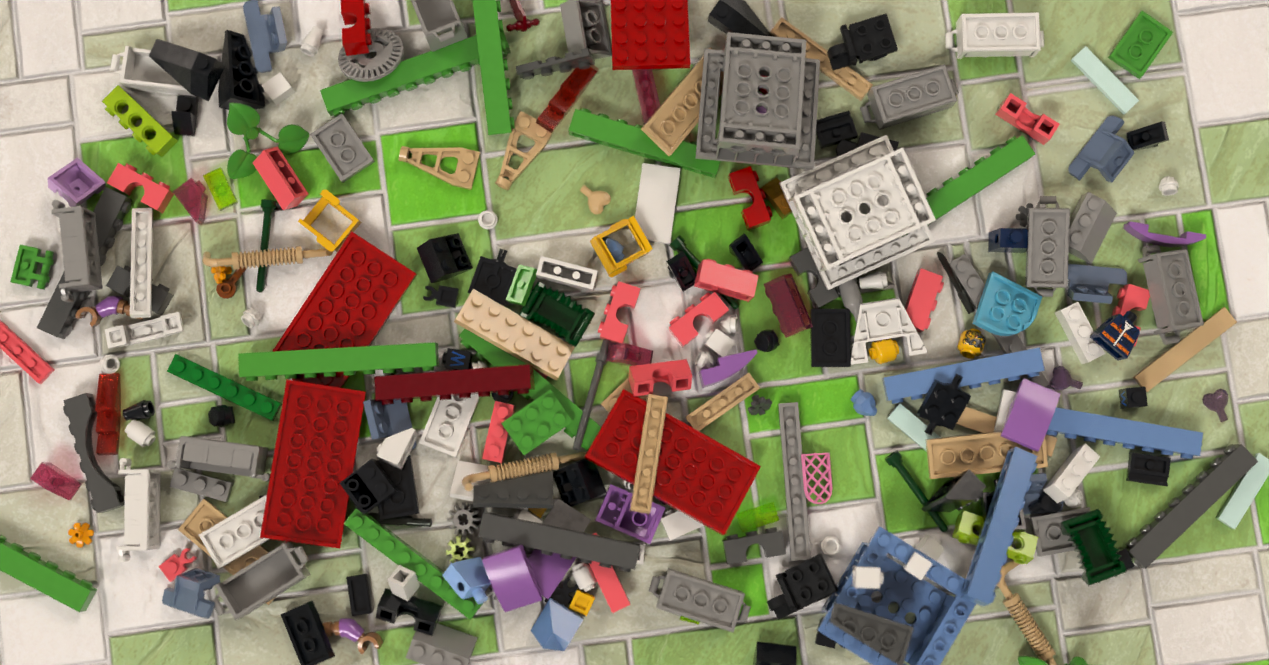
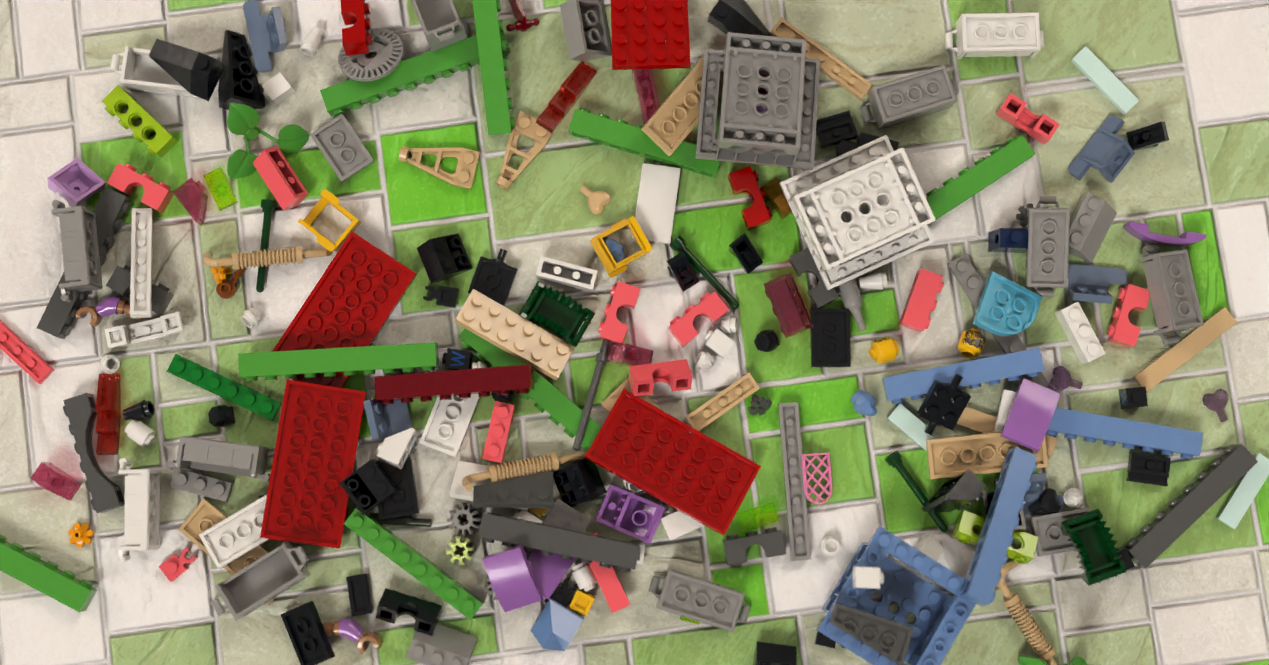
bright green plate [10,245,54,290] -> none
sand blue plate [162,568,221,619] -> none
black slope [171,96,199,136] -> none
white brick [387,565,420,601] -> none
light blue torso [443,557,491,605] -> none
white plate [478,210,498,230] -> none
bright green plate [501,389,573,456] -> none
bright green plate [506,264,537,306] -> none
dark grey wing [516,48,595,80] -> none
tan tile [630,394,668,514] -> none
coral brick [694,259,759,302] -> none
medium lavender slope [699,349,757,388] -> none
black plate [767,554,838,620] -> none
black plate [827,13,898,70] -> none
white wing [851,298,927,365] -> none
white tile [904,552,933,581] -> none
pearl dark grey piece [937,252,975,314] -> none
white brick [1043,443,1100,503] -> none
dark blue torso [1090,311,1140,361] -> none
bright green plate [1108,11,1173,79] -> none
white plate [1159,176,1179,196] -> none

